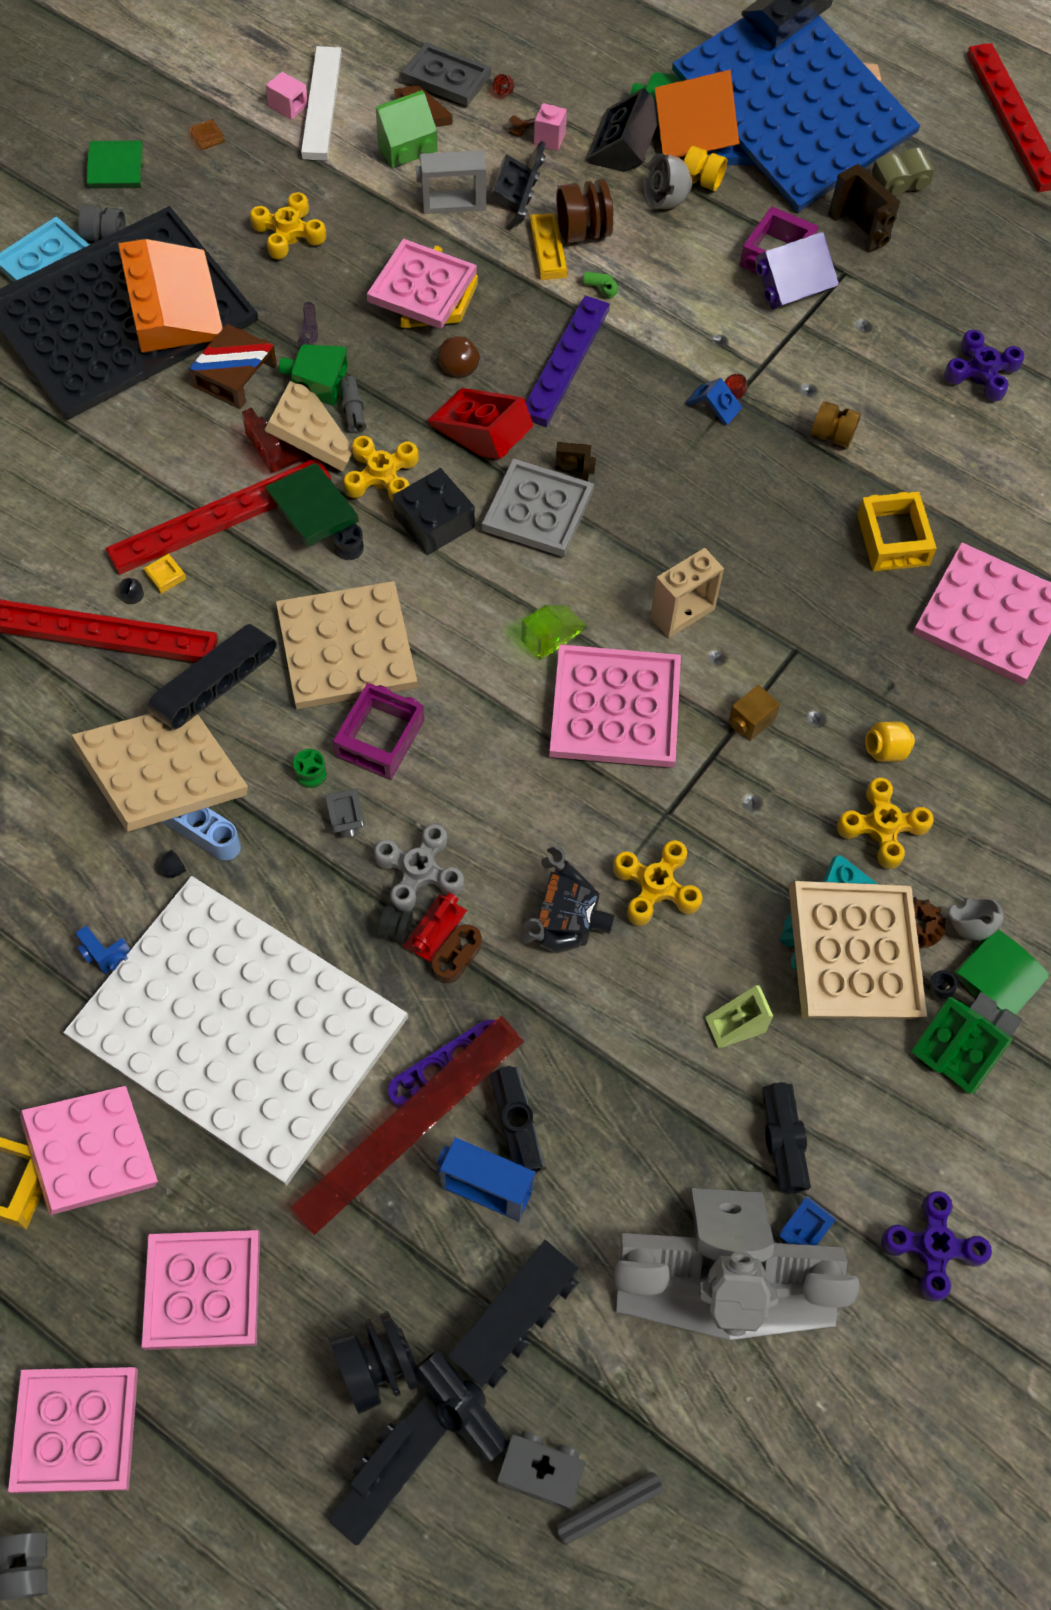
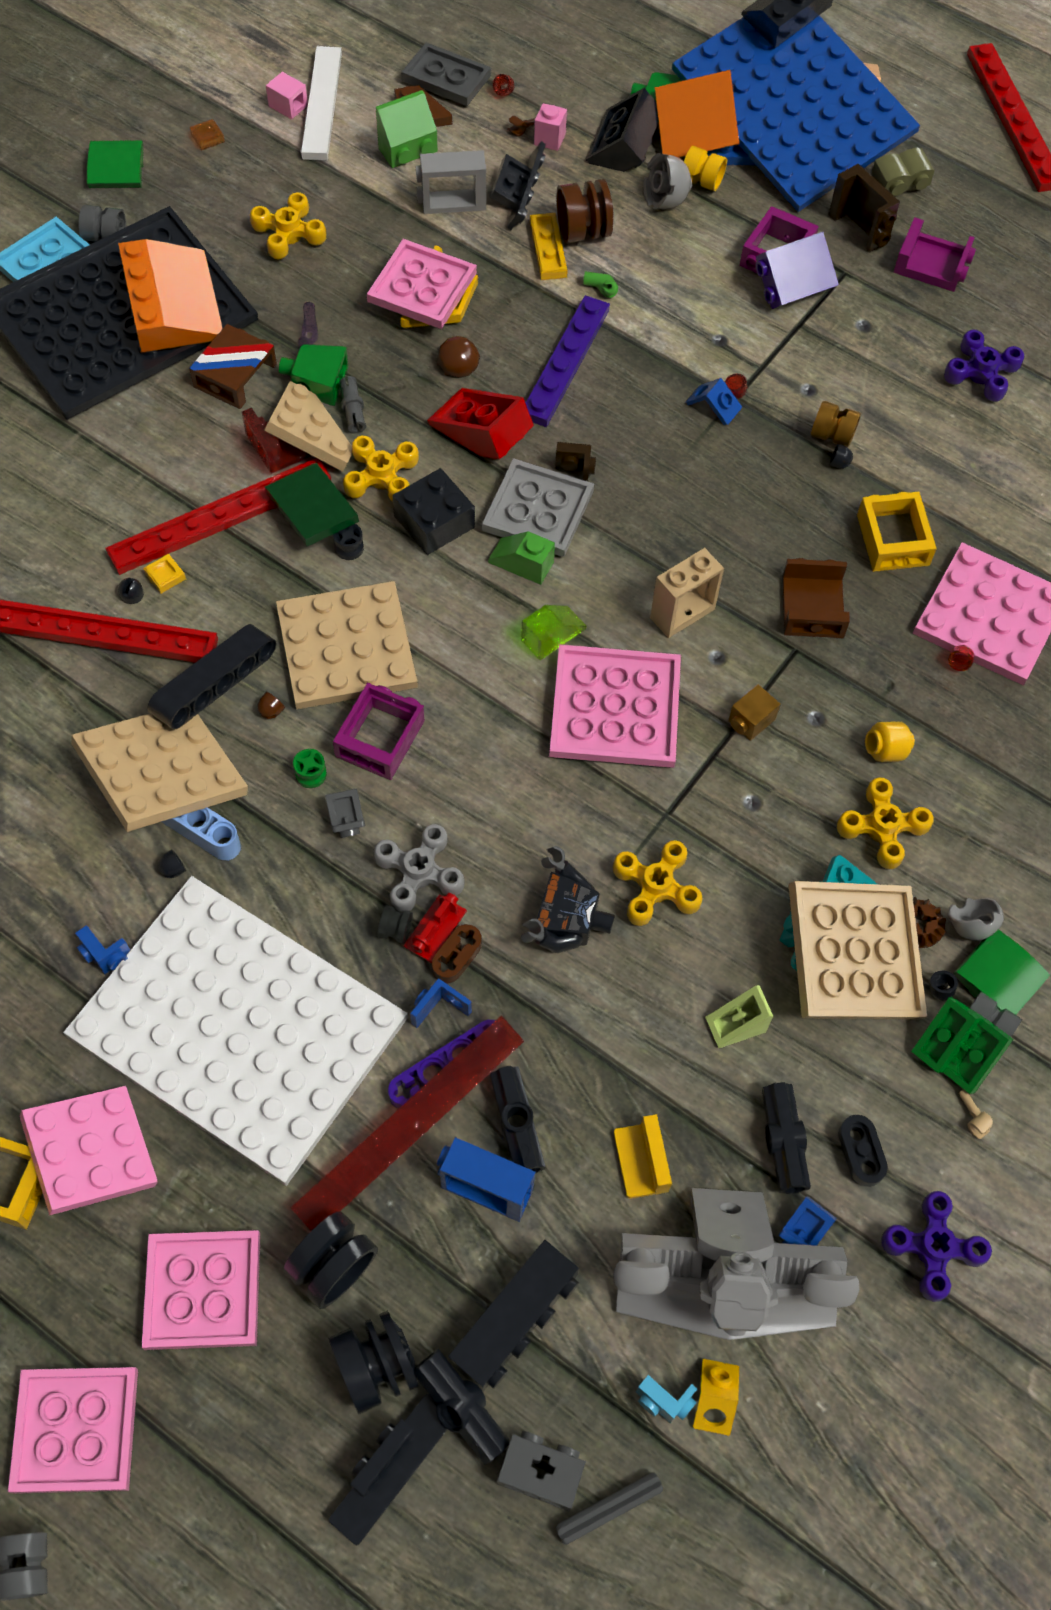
none -> reddish brown hinge [257,692,285,719]
none -> black wheel [283,1211,378,1309]
none -> blue bracket [410,978,472,1028]
none -> bright green slope [488,531,555,585]
none -> yellow panel [614,1114,672,1199]
none -> medium azure bracket [636,1375,697,1423]
none -> yellow bracket [693,1359,739,1436]
none -> reddish brown panel [782,558,850,638]
none -> black hinge [829,443,853,469]
none -> black plate [838,1115,888,1187]
none -> magenta panel [893,217,976,292]
none -> clear red hinge [948,645,975,671]
none -> tan hand [959,1090,993,1139]

